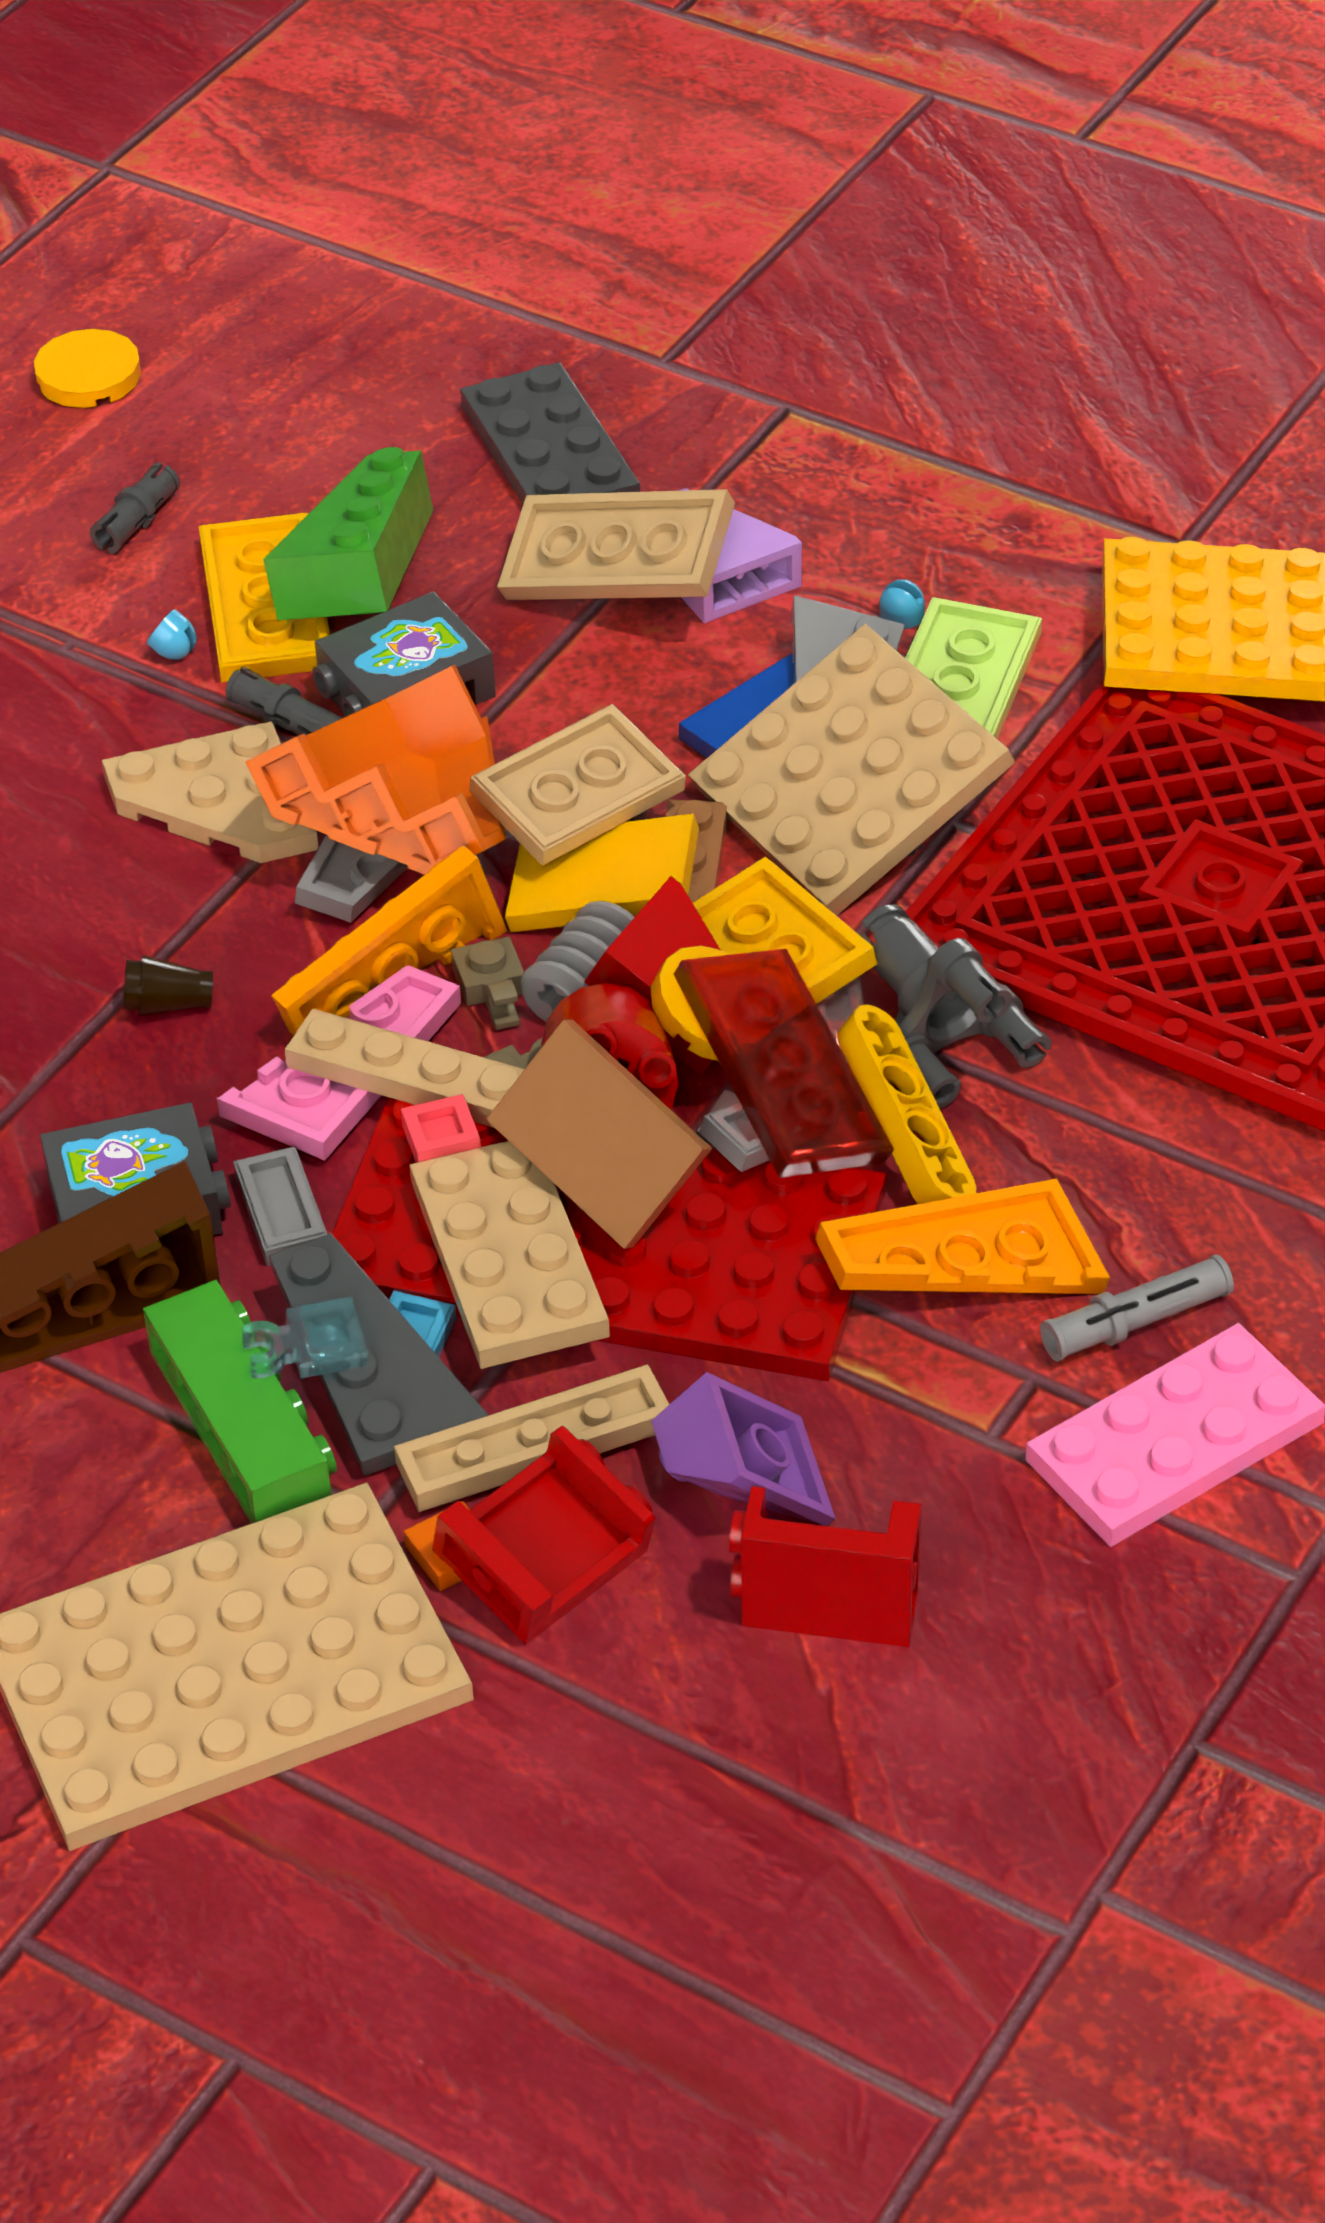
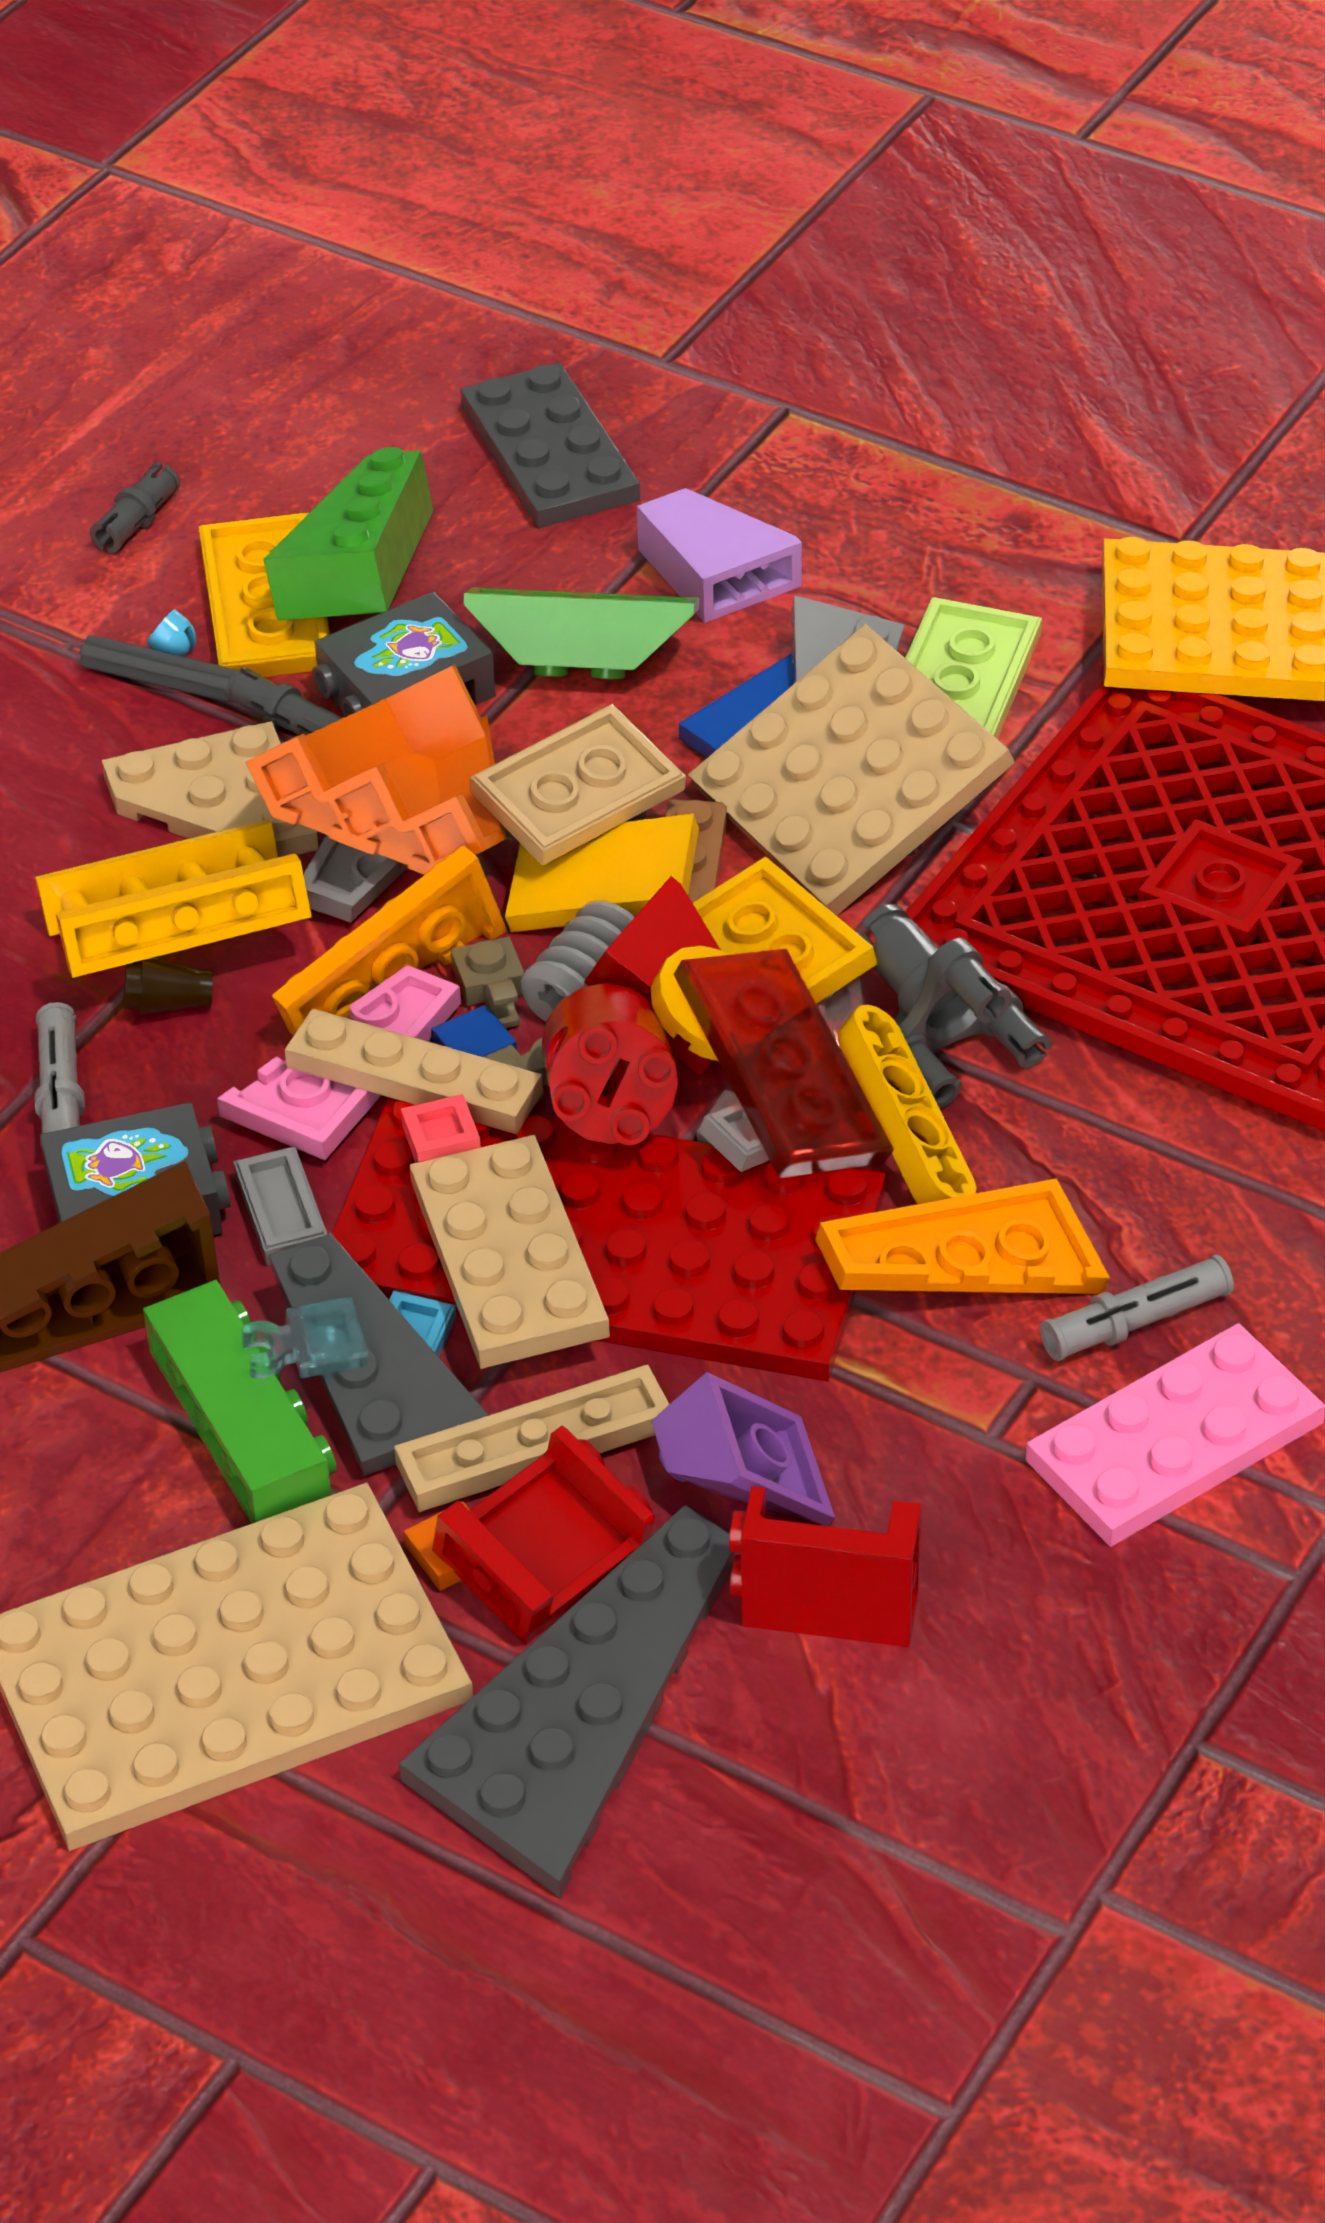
yellow tile [34,329,141,408] -> none
medium nougat tile [486,1019,712,1249] -> none
tan plate [497,489,735,600] -> none
medium azure hinge [879,579,925,629] -> none
none -> light grey pin [34,1002,85,1148]
none -> yellow fence [35,819,312,978]
none -> dark grey axle [79,635,236,703]
none -> dark grey wing [399,1504,738,1899]
none -> blue tile [431,1005,517,1057]
none -> bright green wedge [464,587,699,679]

